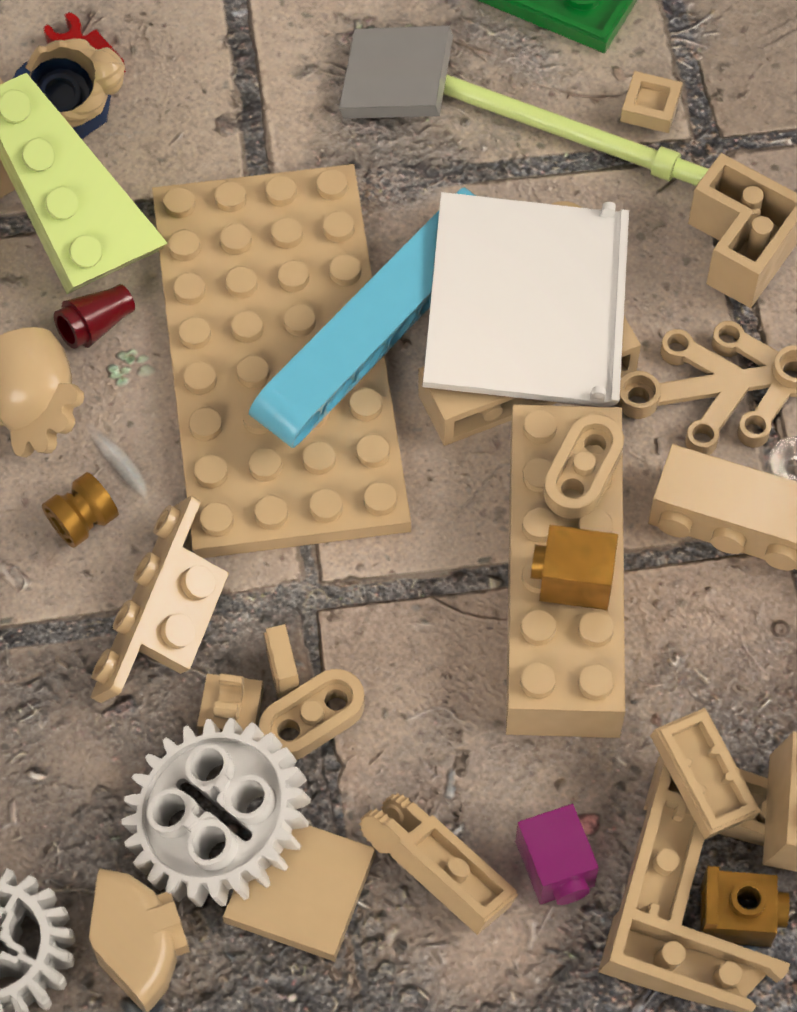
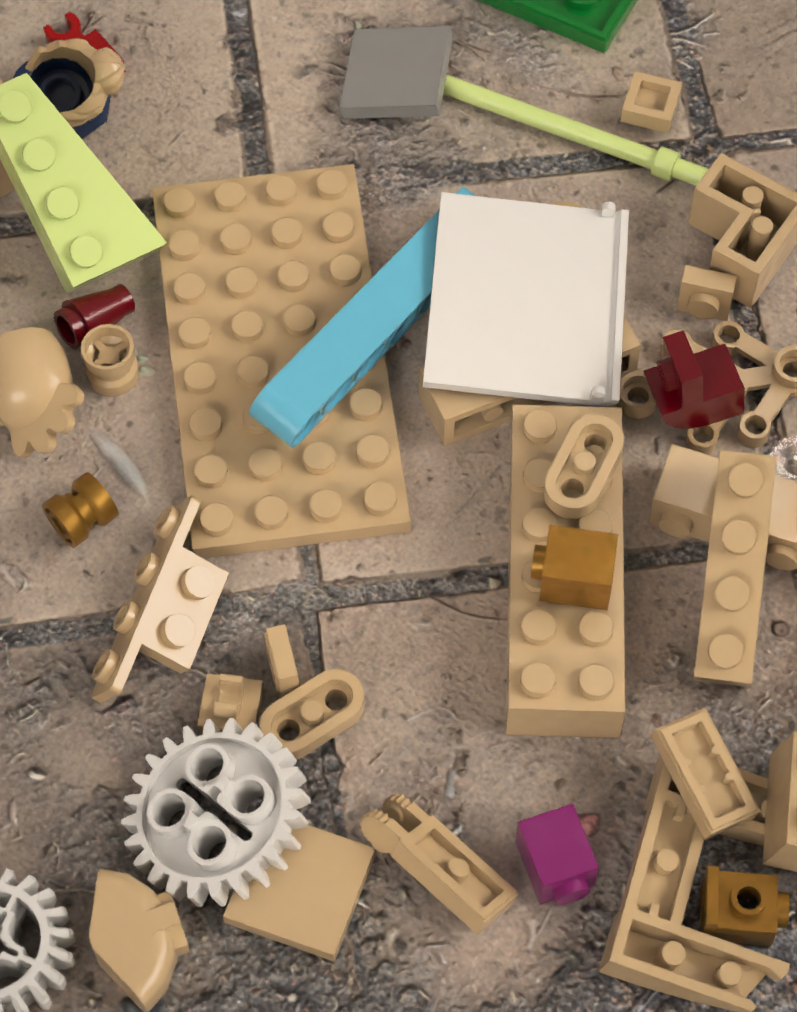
none -> tan wheel [81,324,139,397]
none -> dark red brick [643,330,745,429]
none -> tan plate [676,265,737,321]
none -> tan brick [694,450,777,688]

